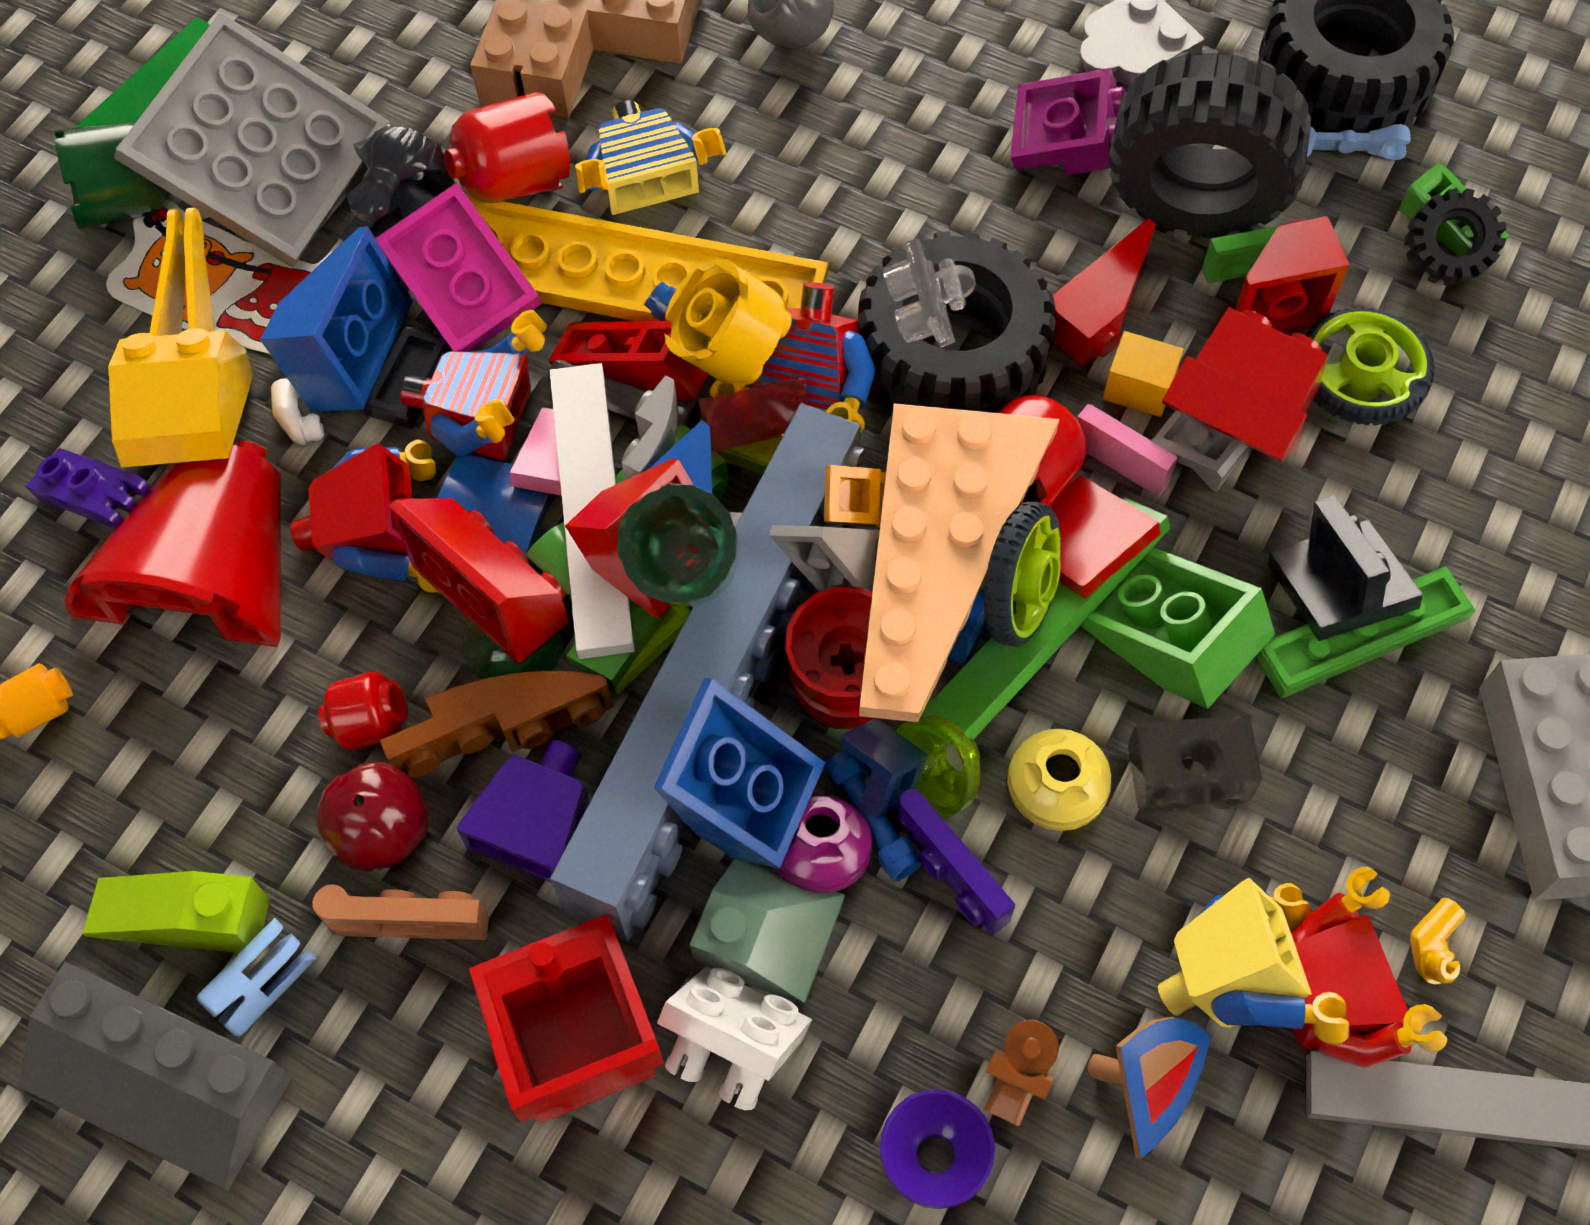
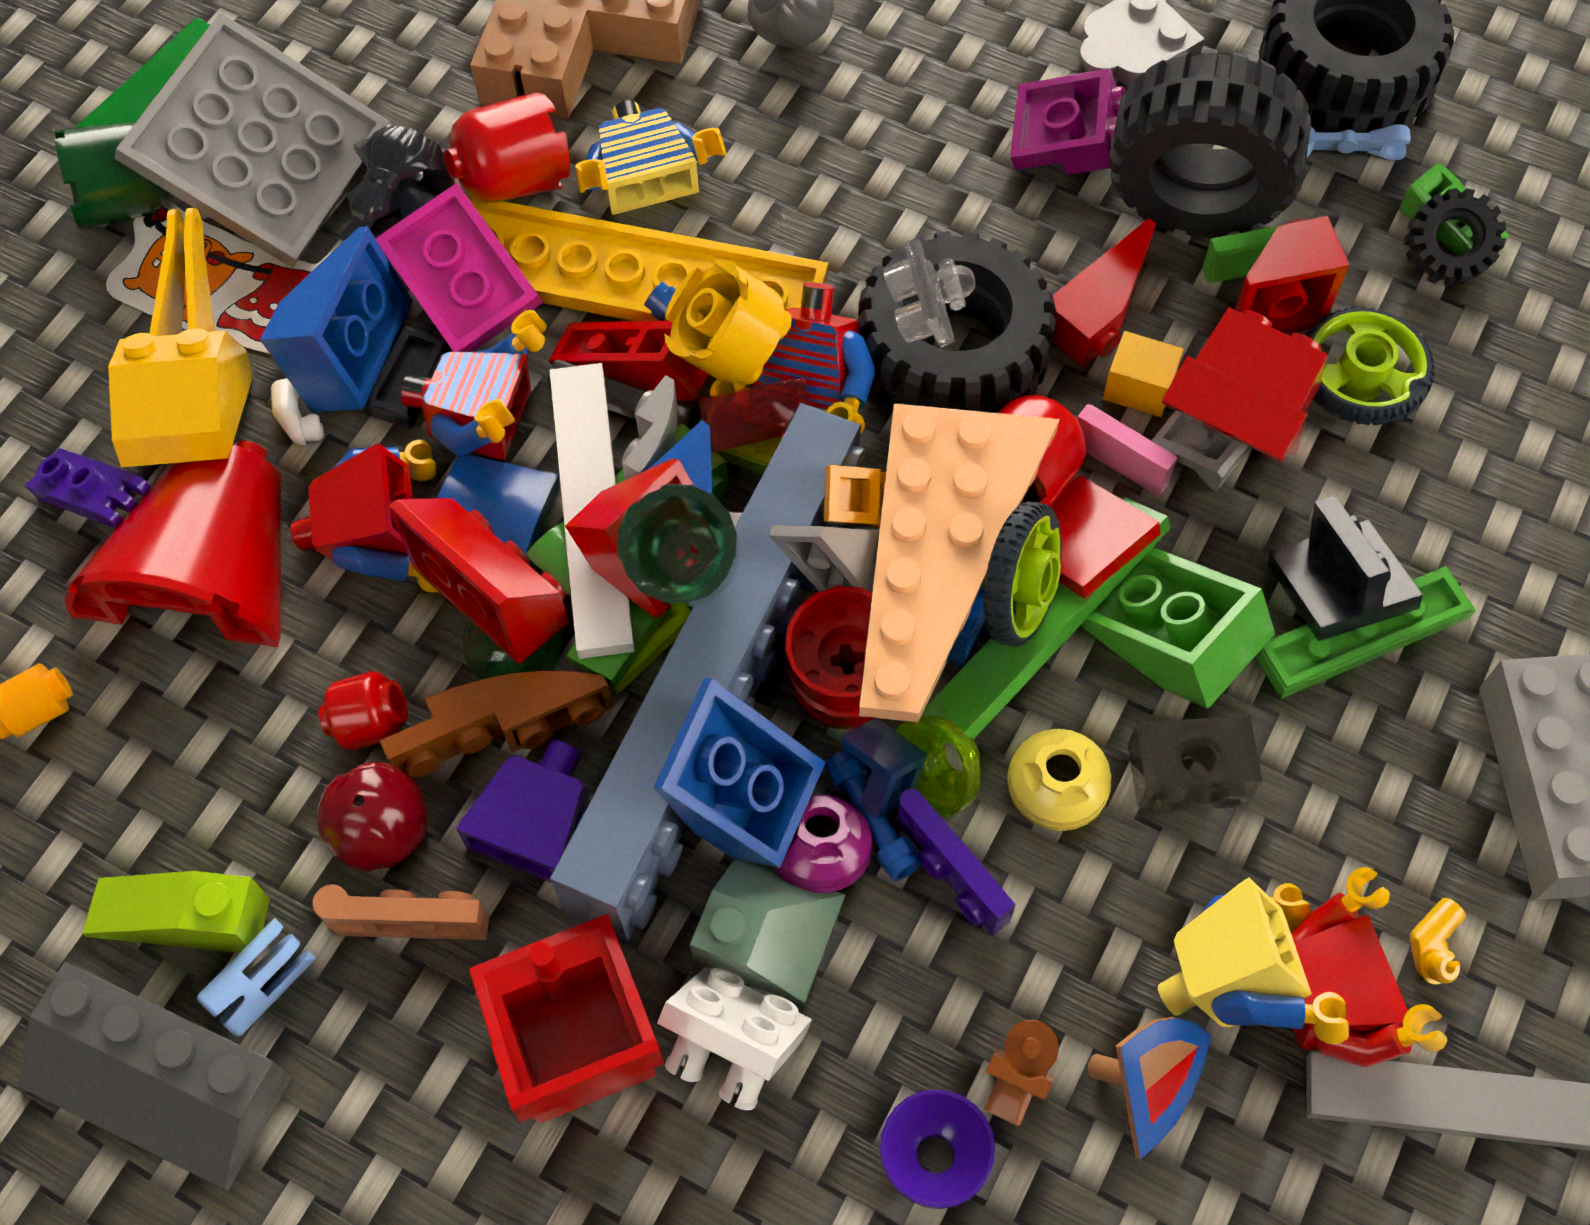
bright pink tile [510,407,562,496] -> none

